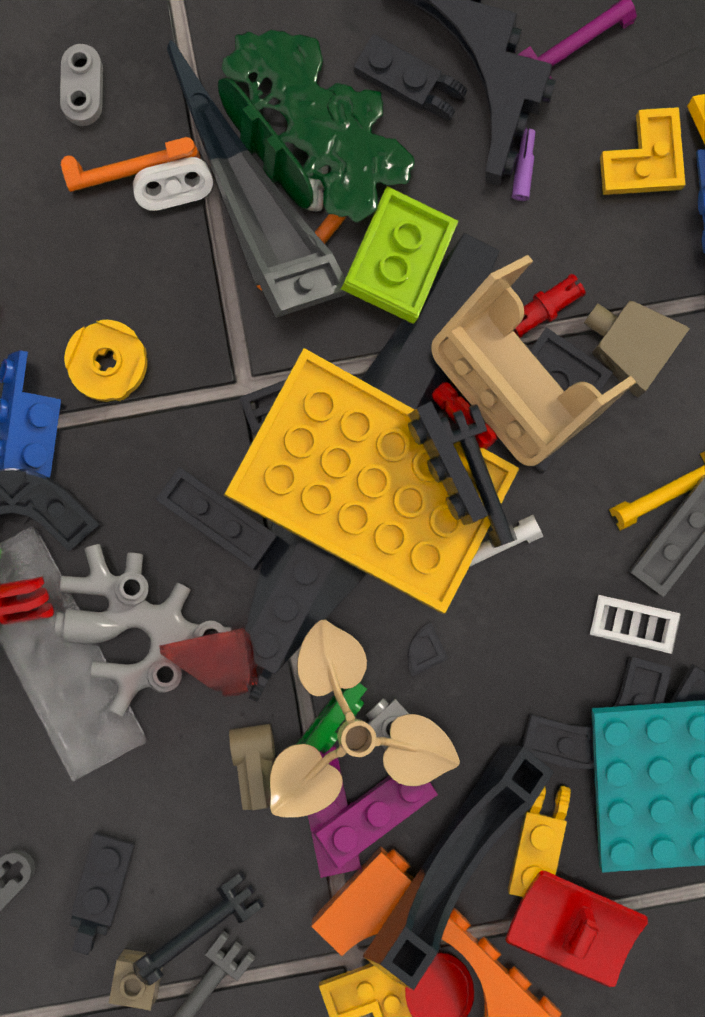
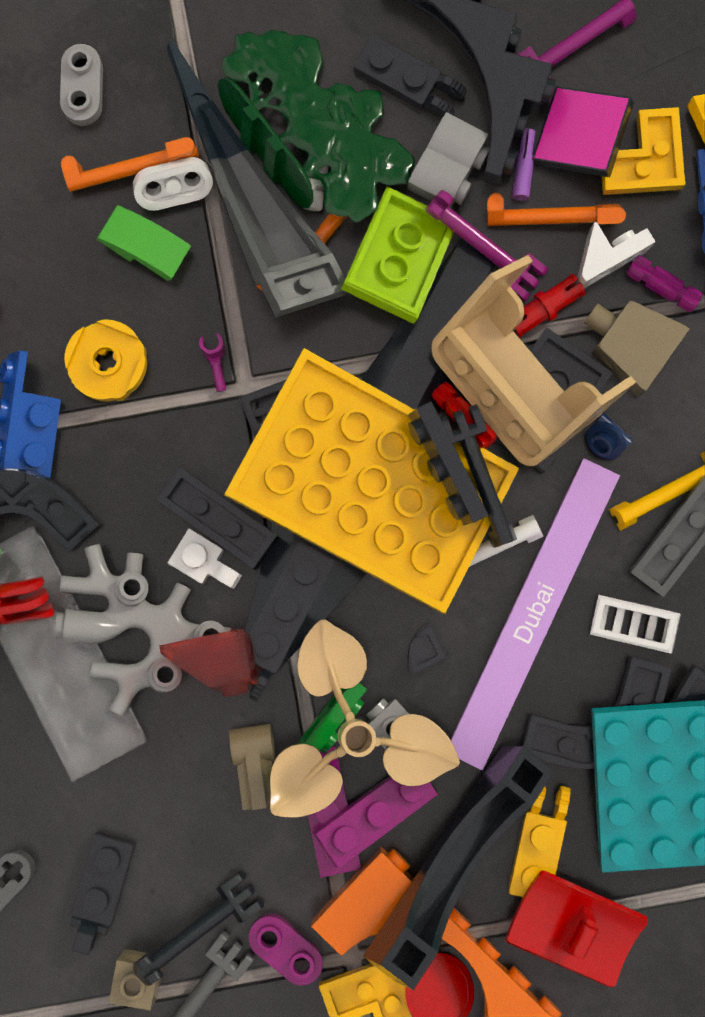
none -> bright green slope [96,205,191,281]
none -> white plate [167,529,243,589]
none -> magenta hand [199,333,226,392]
none -> magenta plate [249,913,323,986]
none -> light grey brick [408,112,490,208]
none -> magenta hinge [425,190,548,302]
none -> lavender tile [450,458,620,771]
none -> orange hinge [487,193,626,226]
none -> dark pink tile [532,86,634,178]
none -> white slope [576,222,655,288]
none -> dark blue plate [586,413,634,460]
none -> magenta axle [627,255,703,312]

